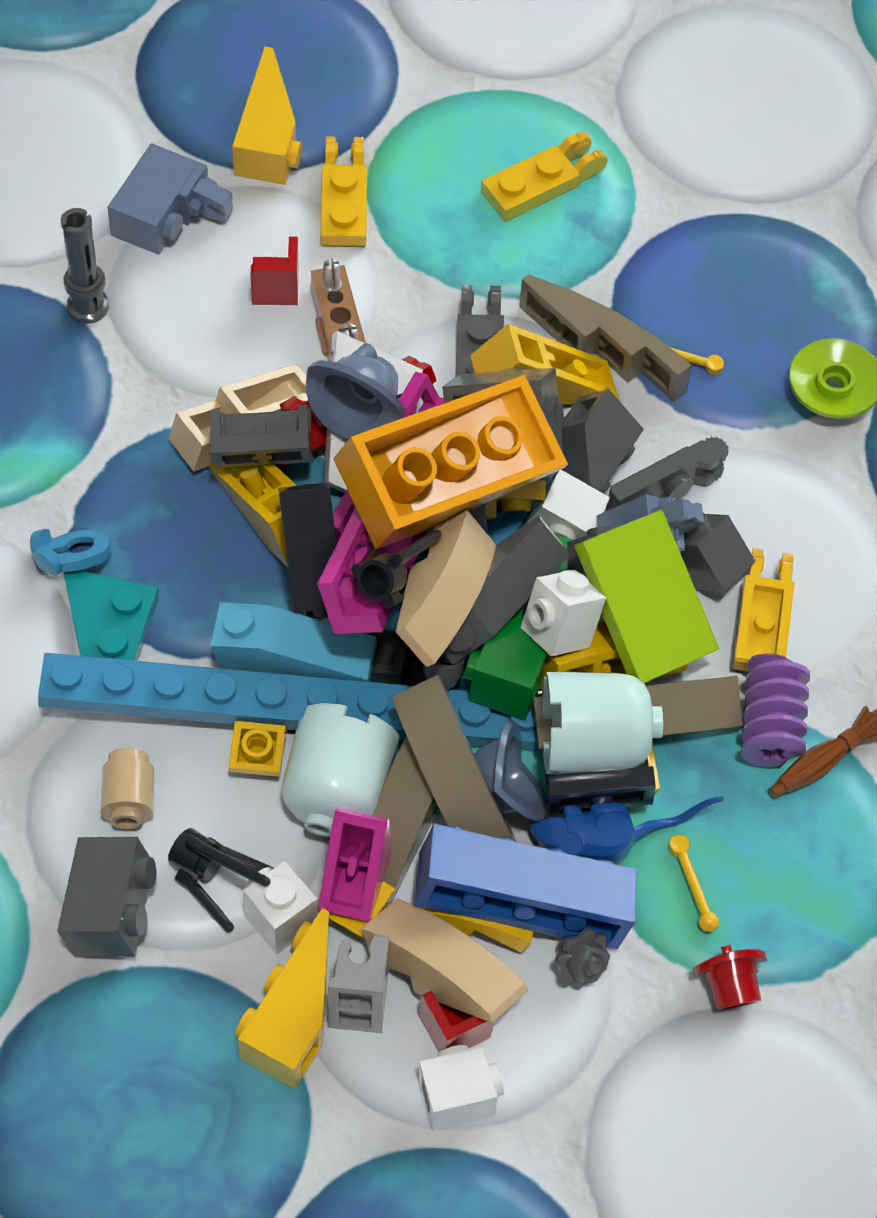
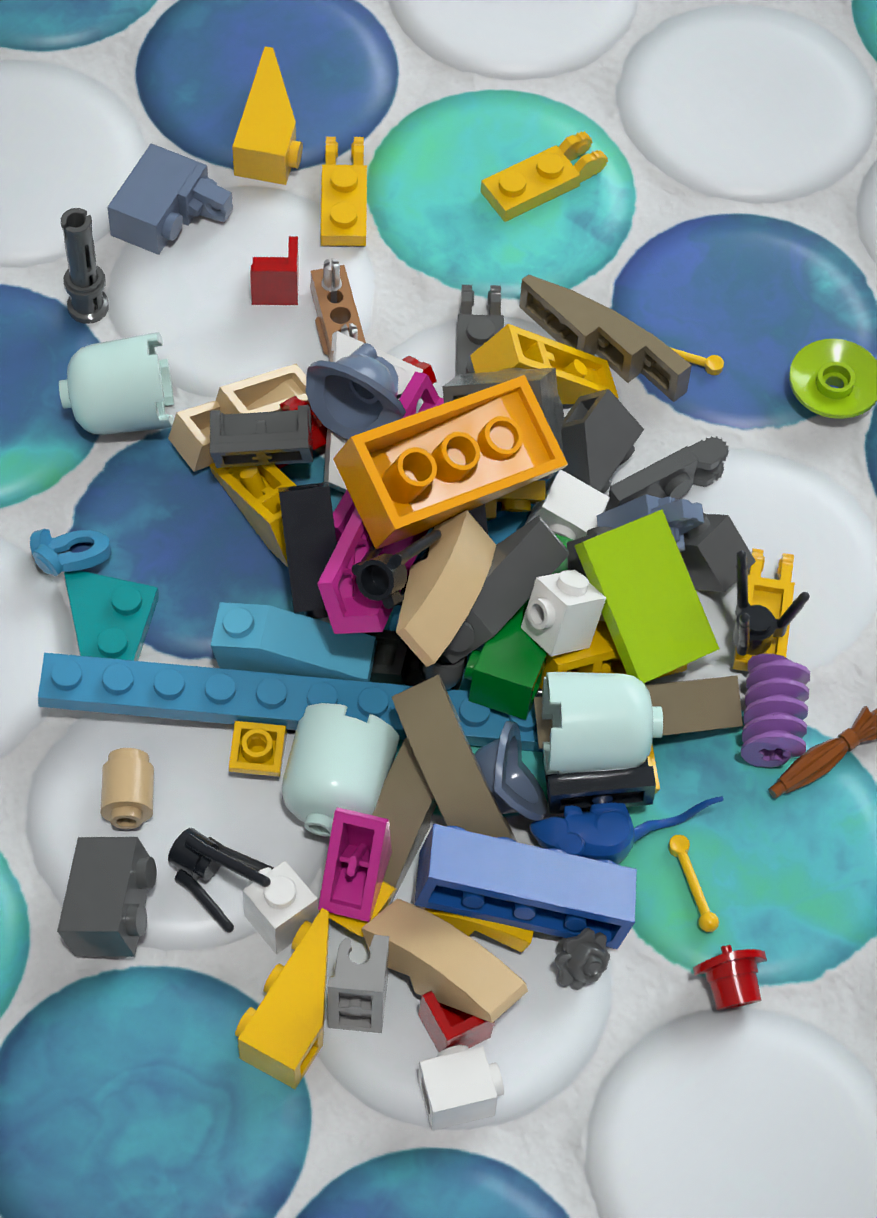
none -> light aqua cylinder [59,332,174,435]
none -> black plant [733,550,810,655]

